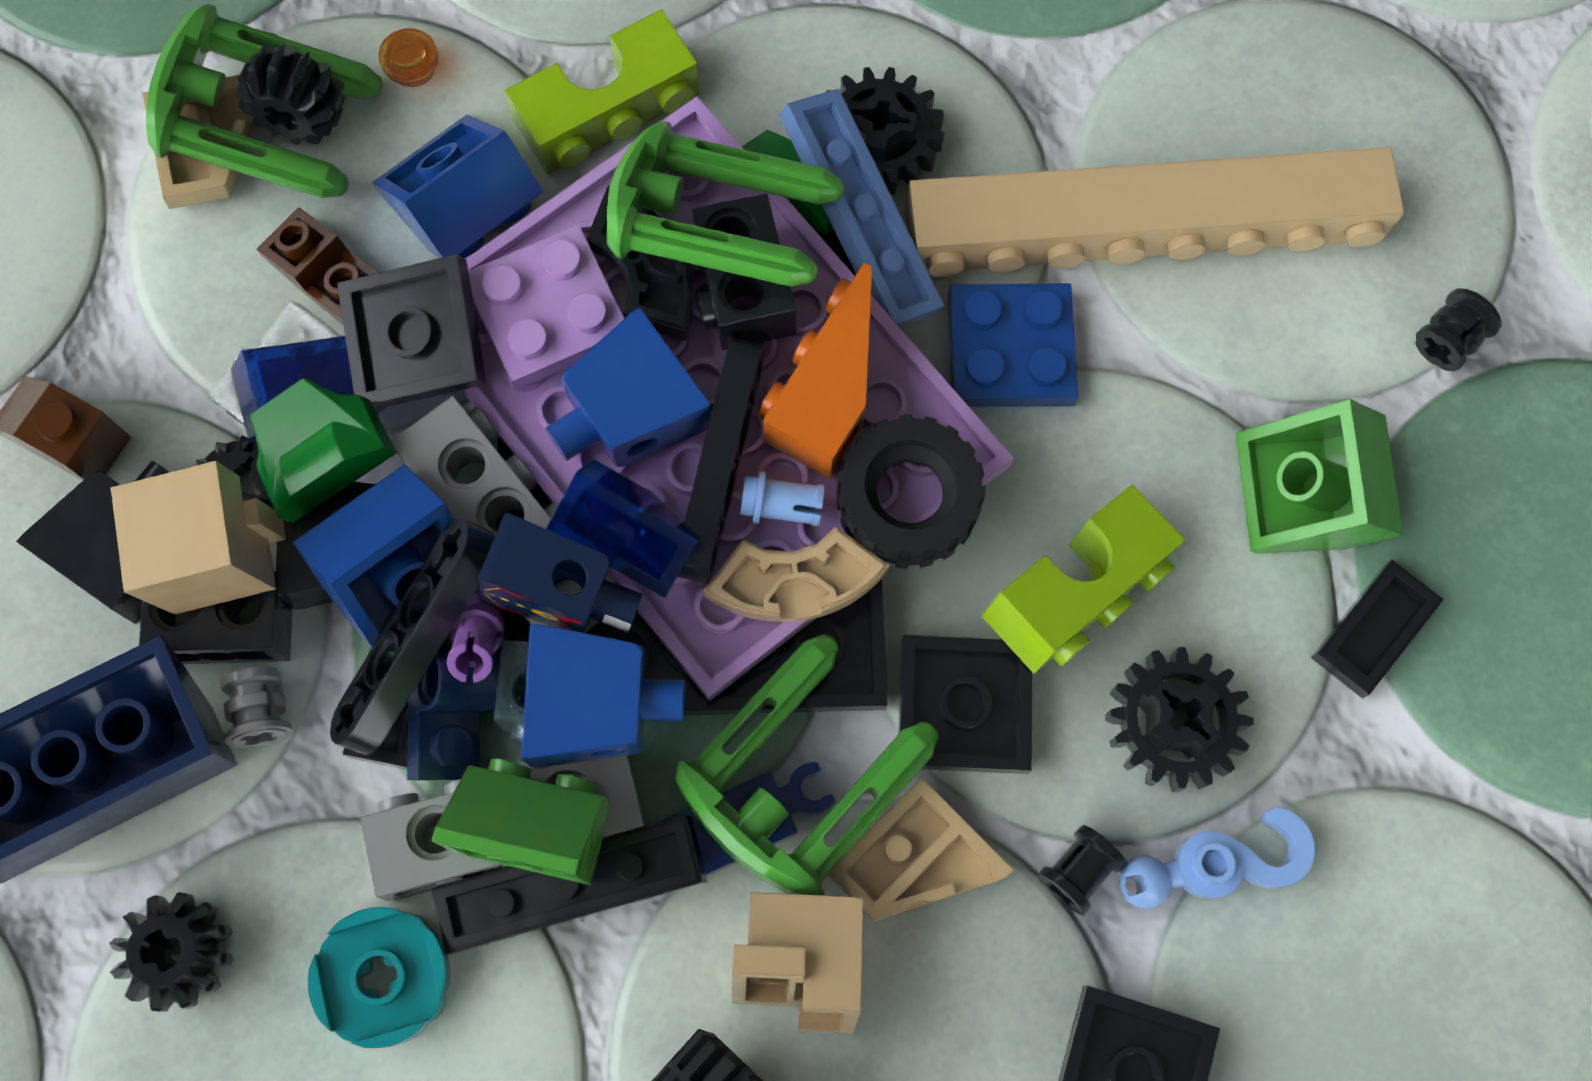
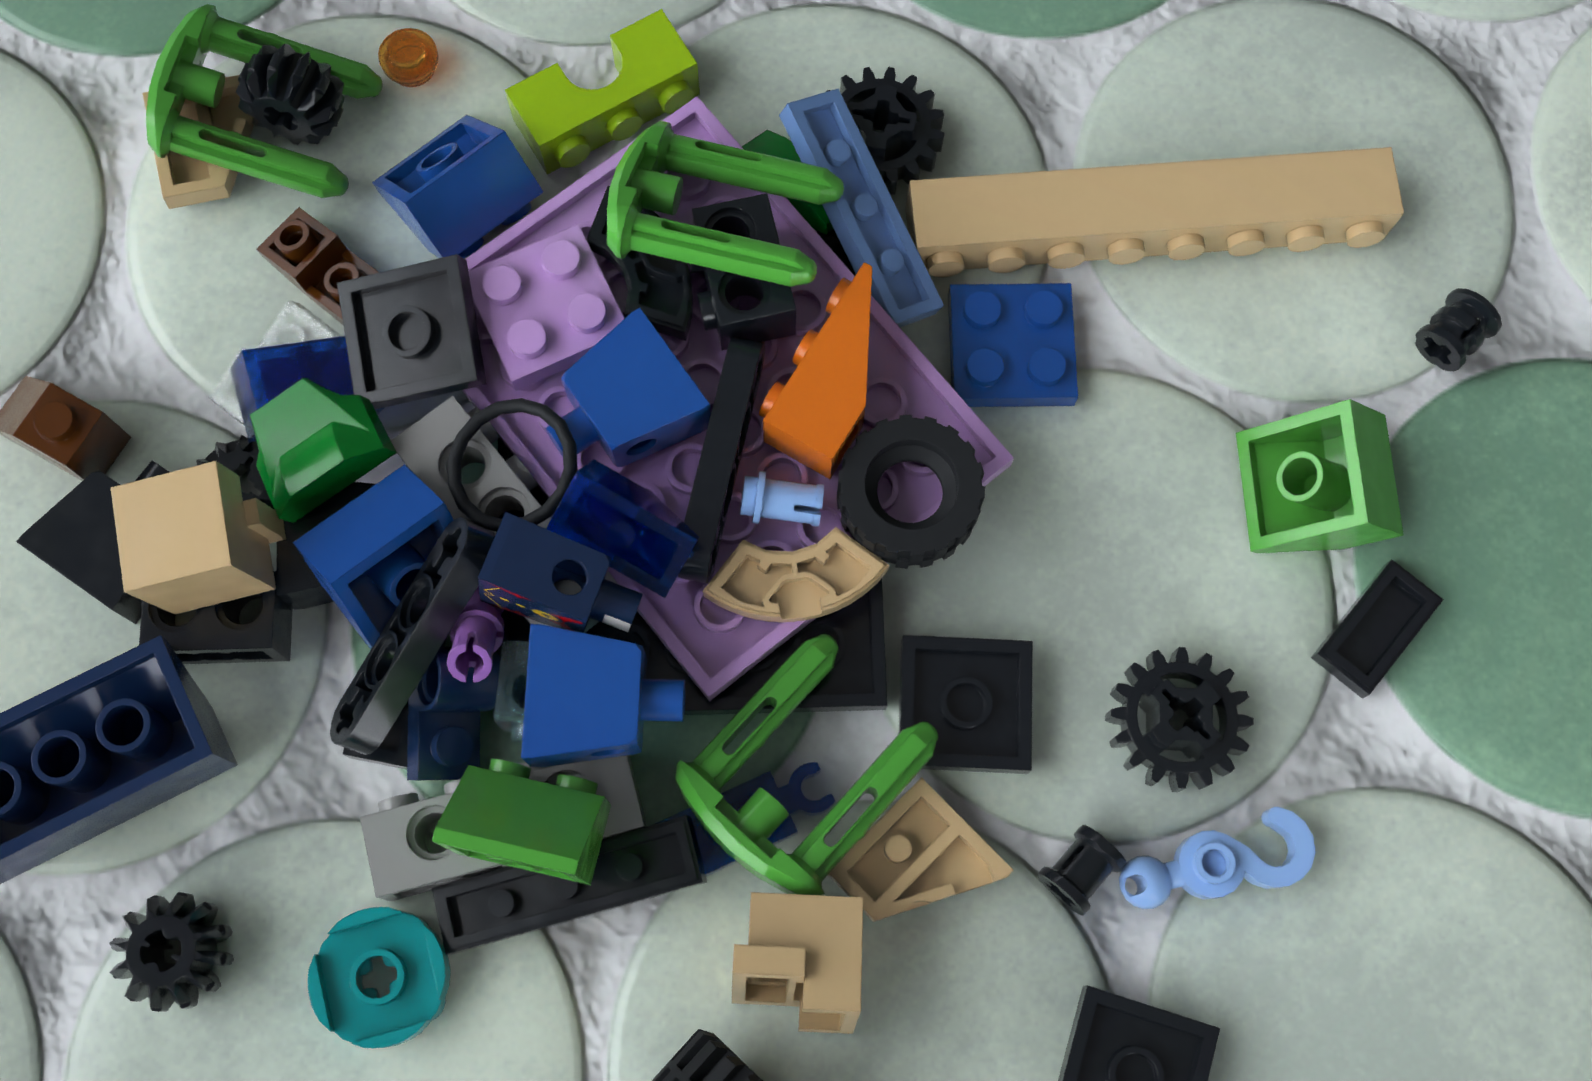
light grey bush [220,666,293,748] -> none
lime arch [981,484,1185,674] -> none
none -> black piece [447,398,578,532]

